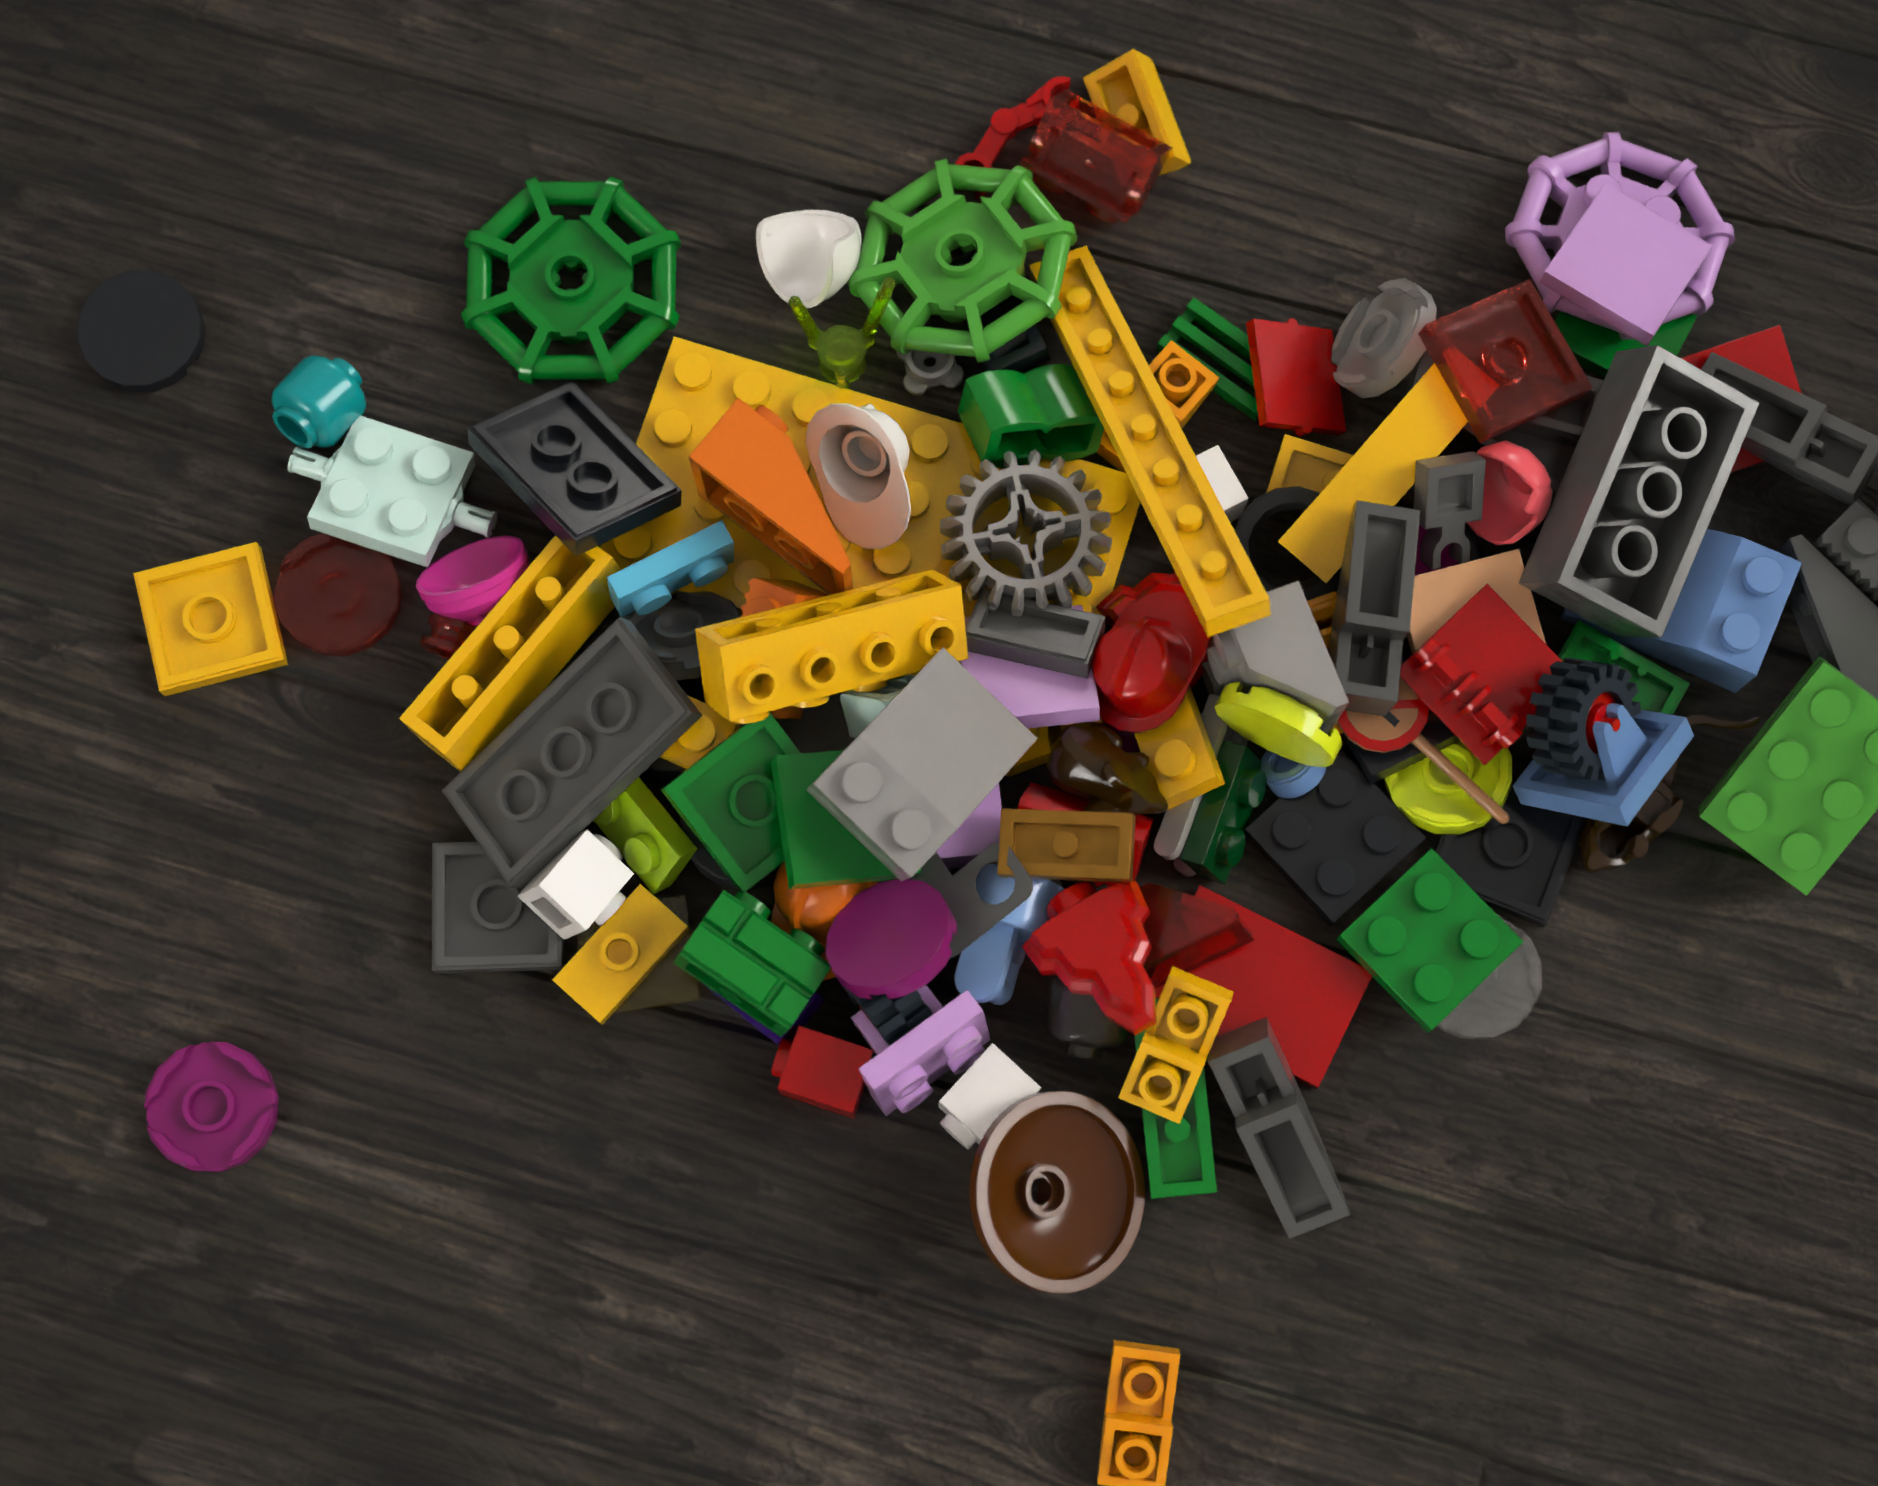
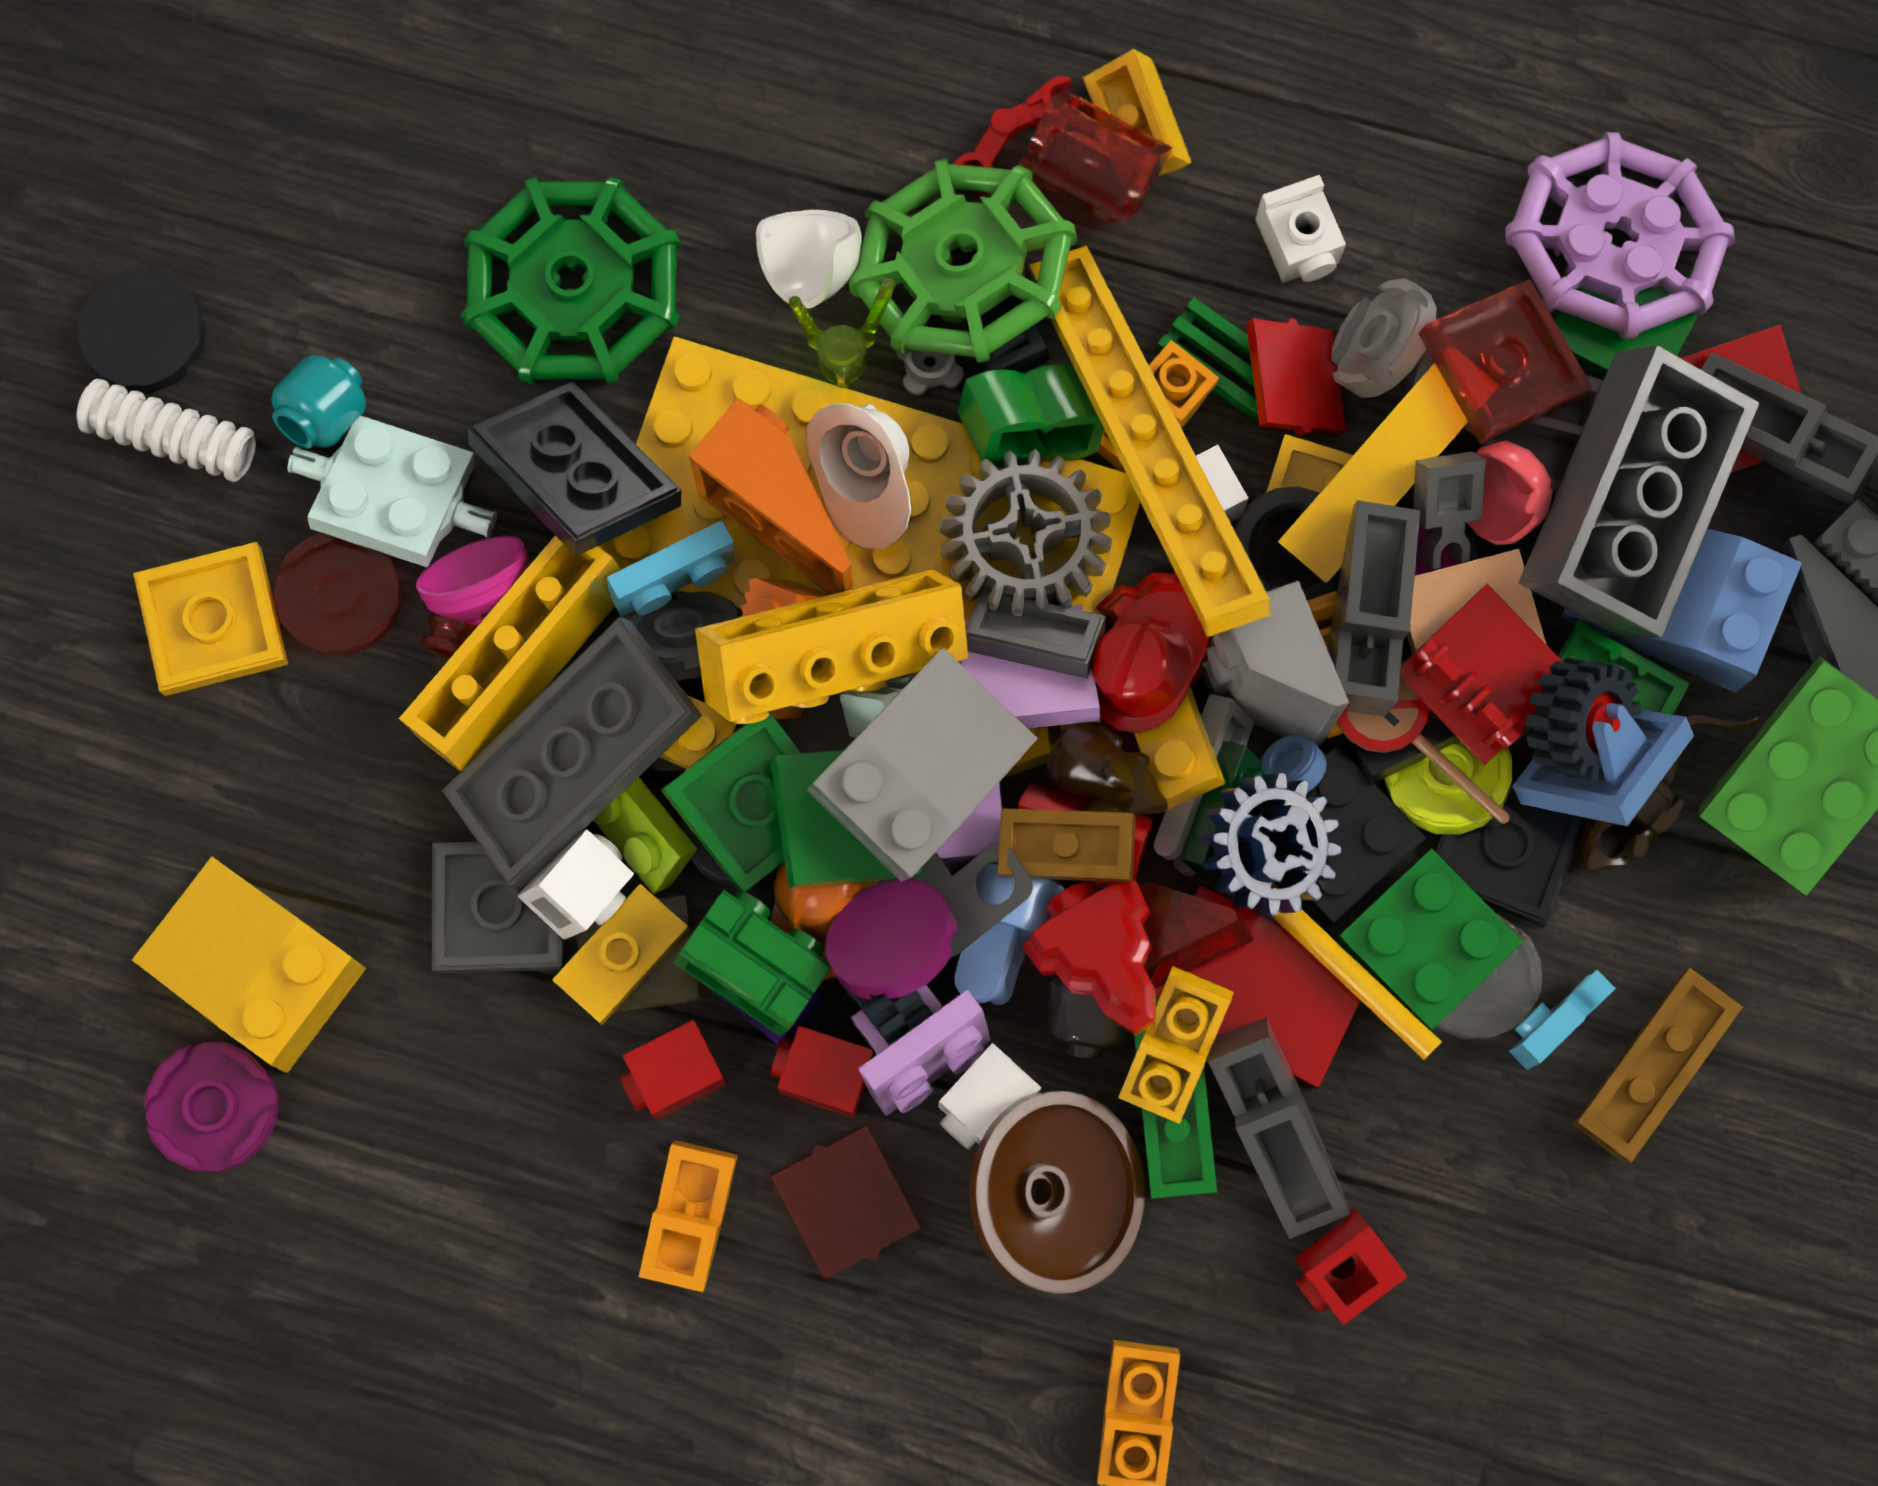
neon yellow tile [1214,682,1342,767] -> none
lavender tile [1539,183,1712,346] -> none
none -> white piece [76,379,256,482]
none -> yellow slope [132,857,366,1073]
none -> red brick [620,1020,727,1120]
none -> light orange slope [639,1140,738,1292]
none -> clear red piece [771,1126,920,1280]
none -> gear [1200,773,1341,916]
none -> white brick [1255,175,1346,283]
none -> yellow bar [1270,883,1442,1060]
none -> red brick [1295,1207,1408,1325]
none -> medium azure plate [1509,970,1616,1070]
none -> pearl gold plate [1572,967,1743,1164]

